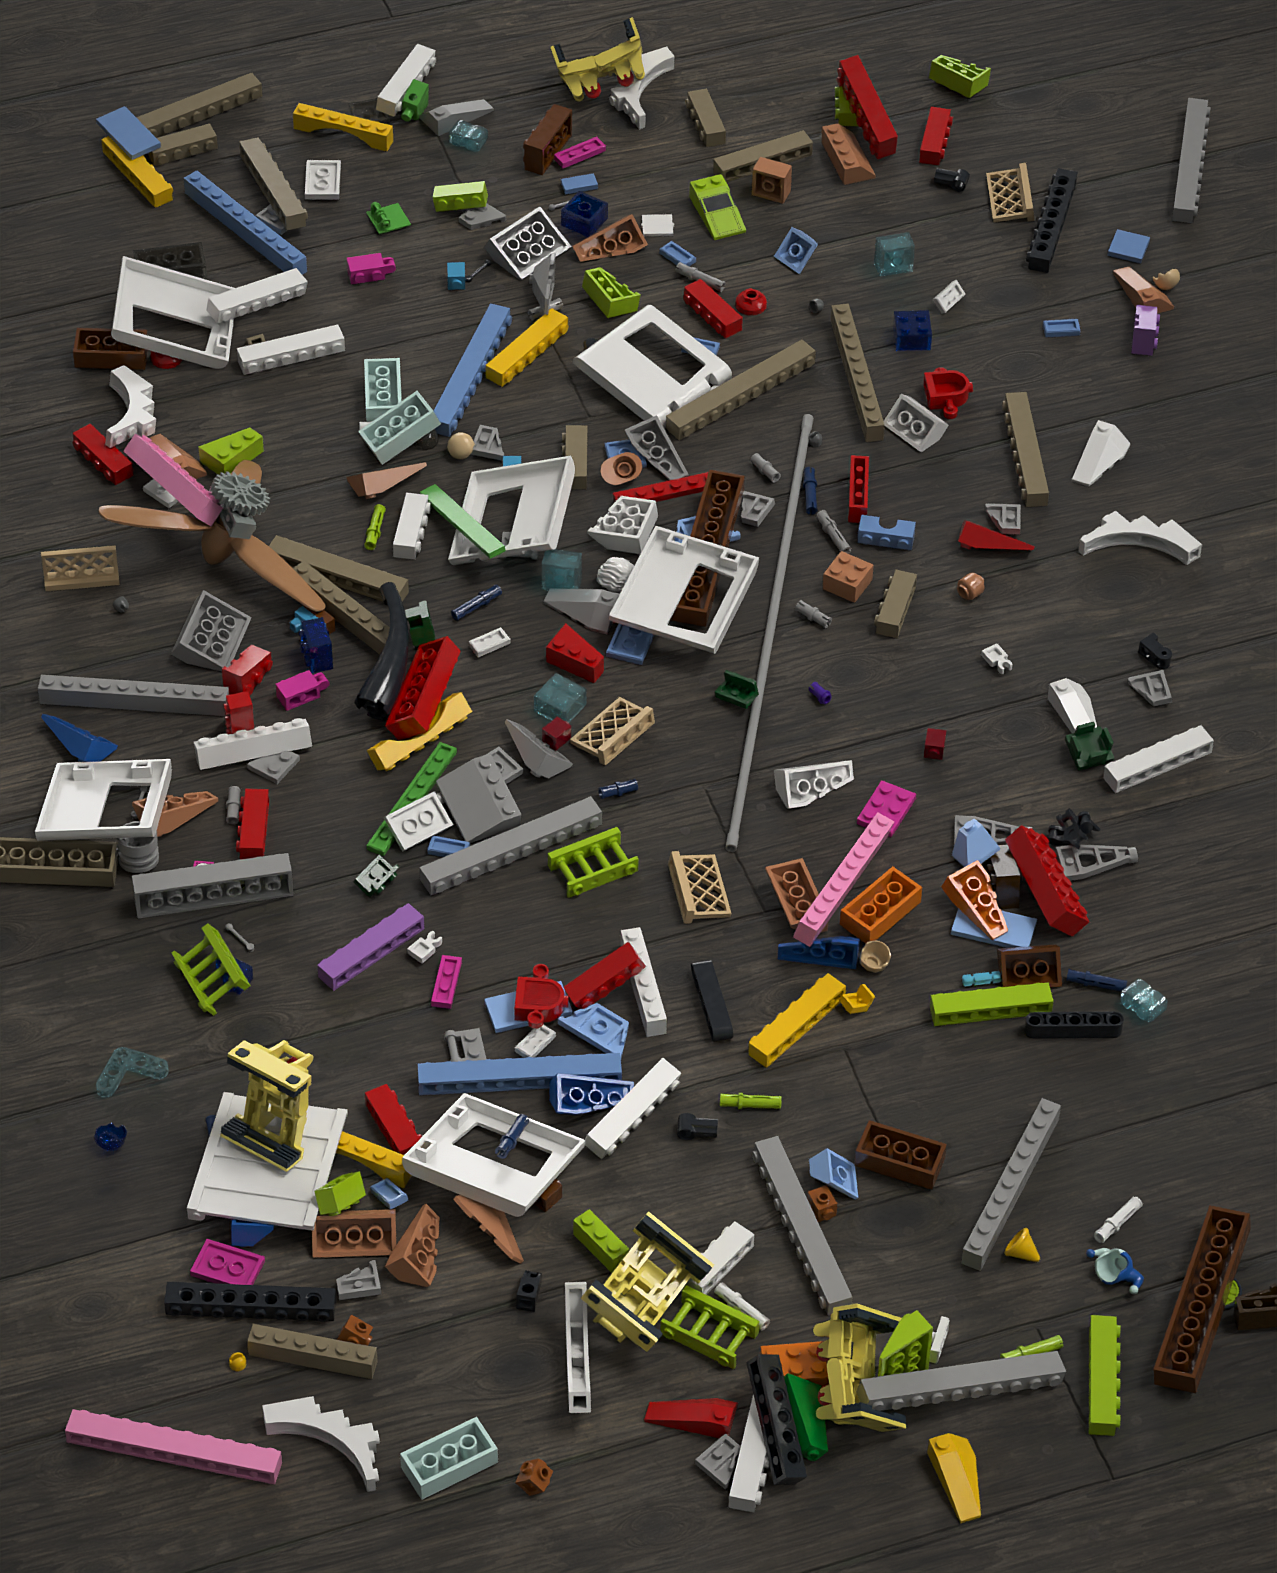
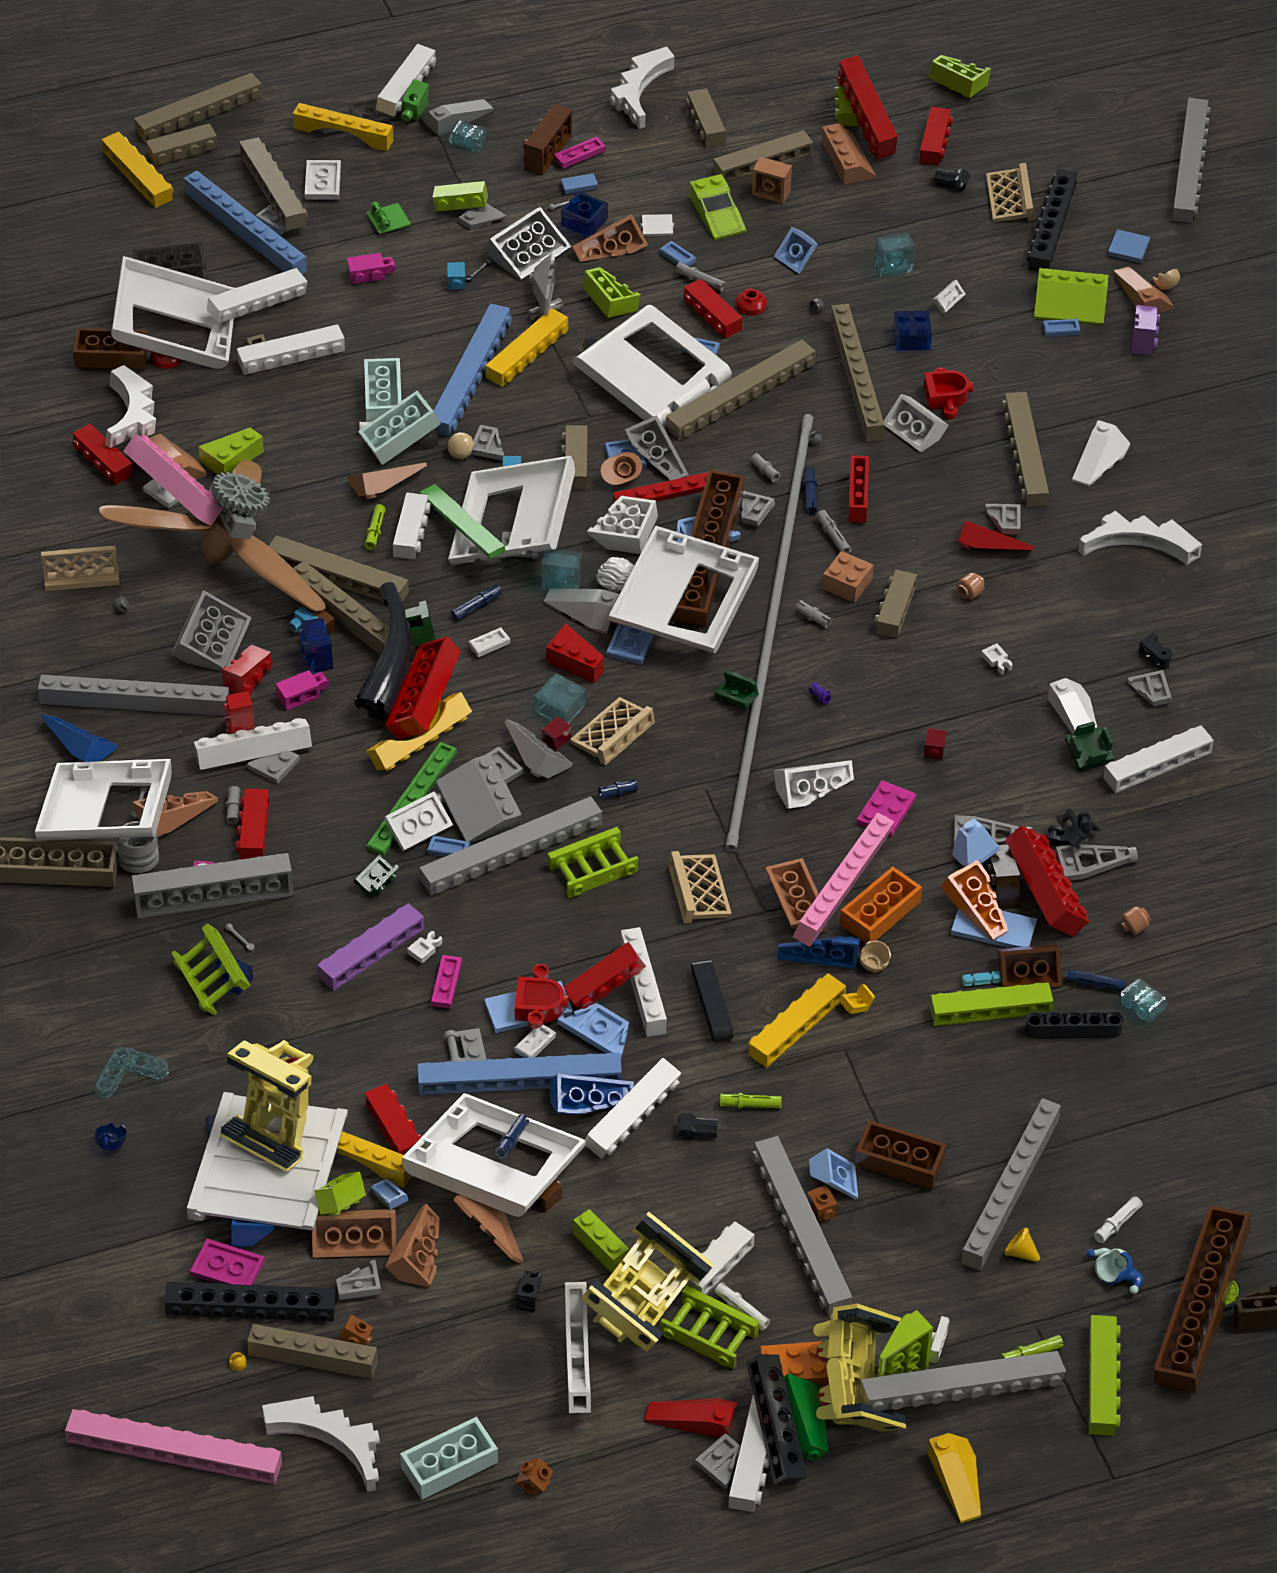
medium blue tile [96,106,161,160] -> none
light yellow container [551,17,645,102] -> none
medium blue arch [858,515,916,550] -> none
none -> lime slope [1034,268,1109,326]
none -> nougat head [1120,906,1151,935]

